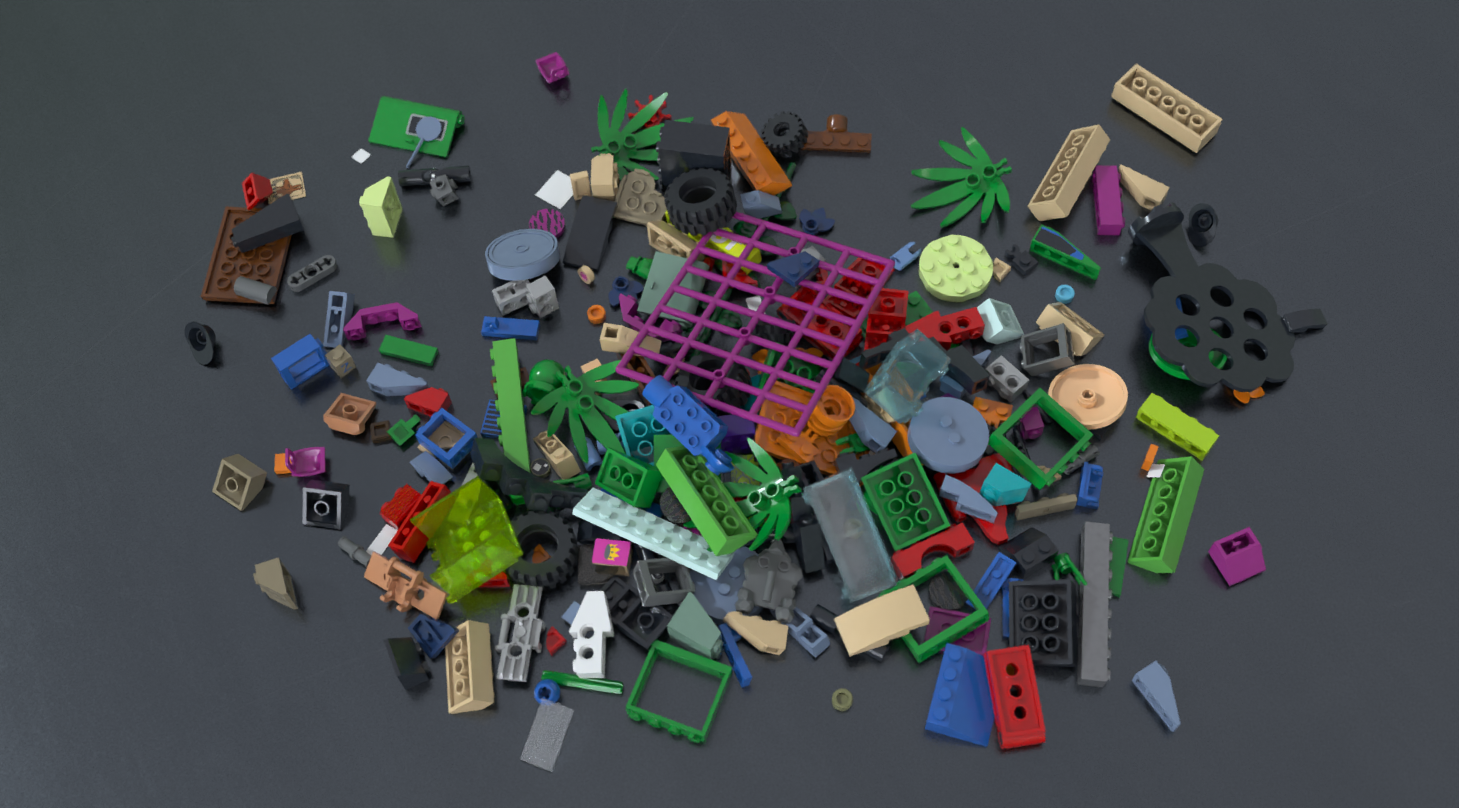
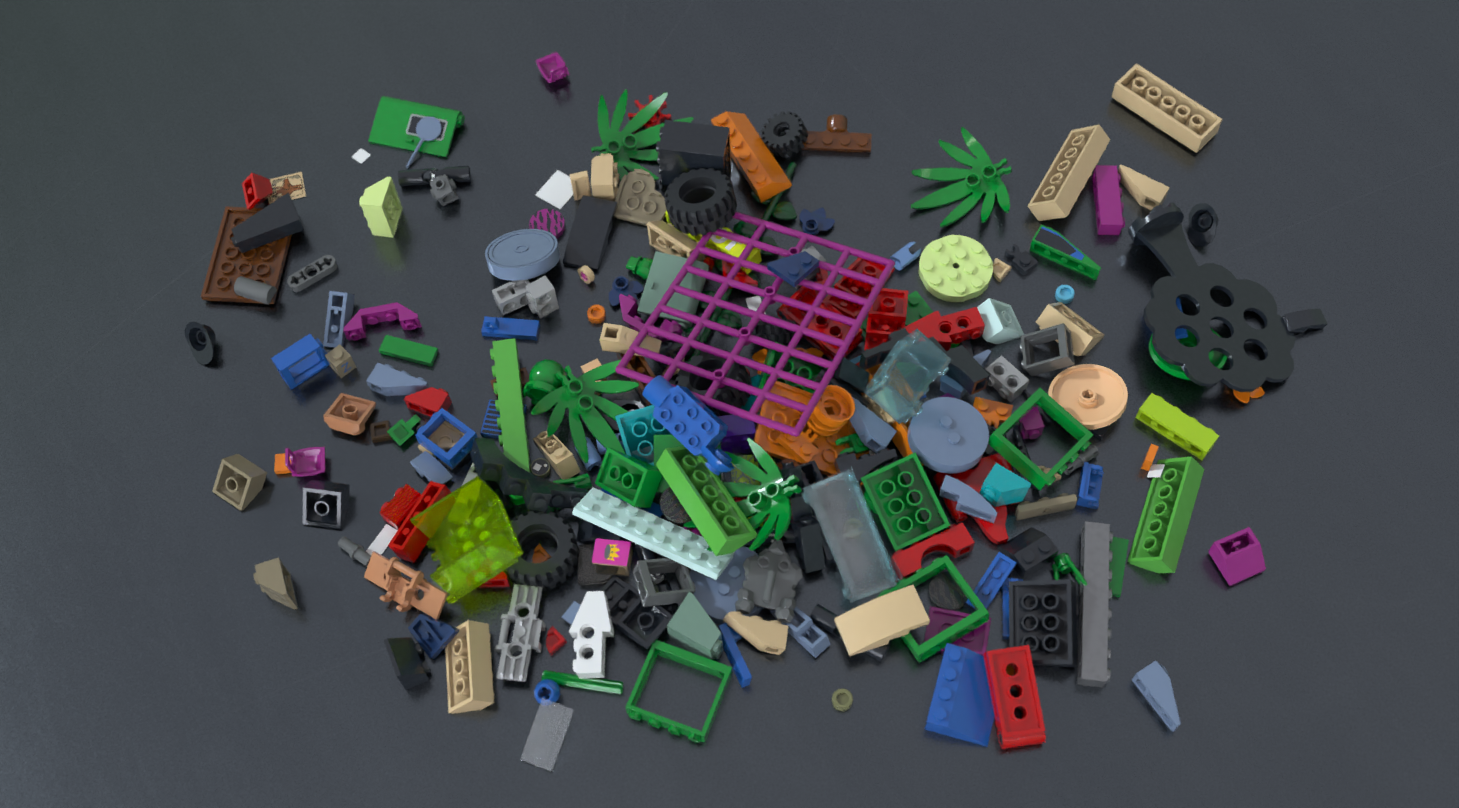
sand blue slope [740,190,782,219] -> none

